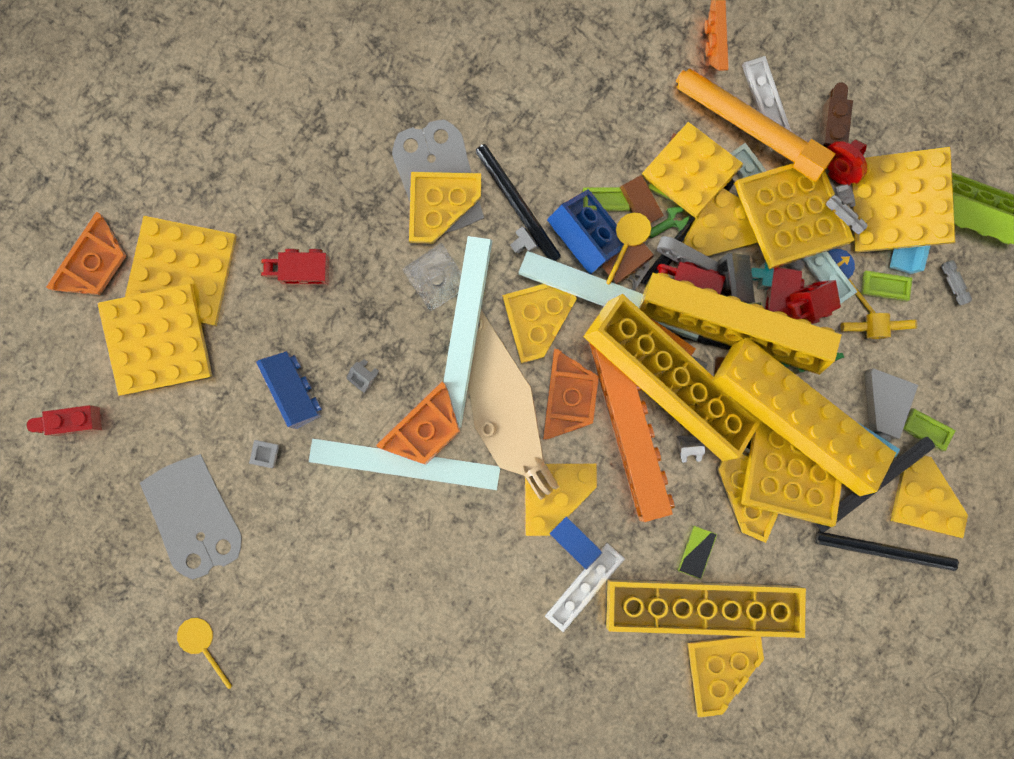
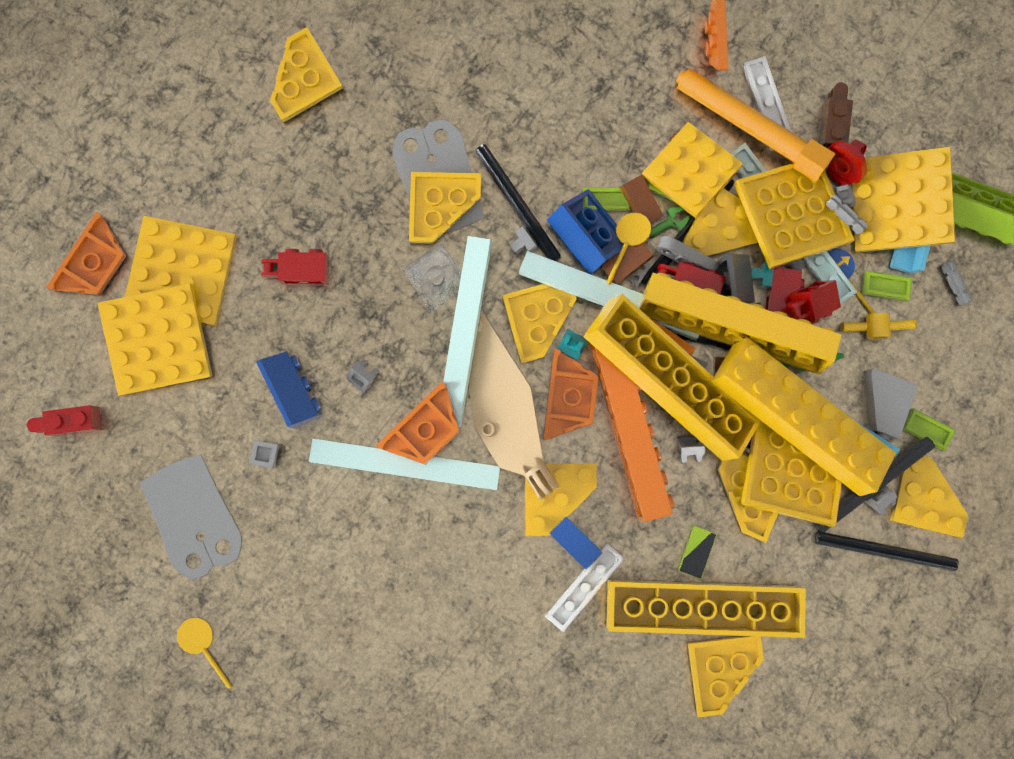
none -> yellow plate [270,27,343,123]
none -> teal tile [557,329,588,361]
none -> light grey tile [865,486,898,516]

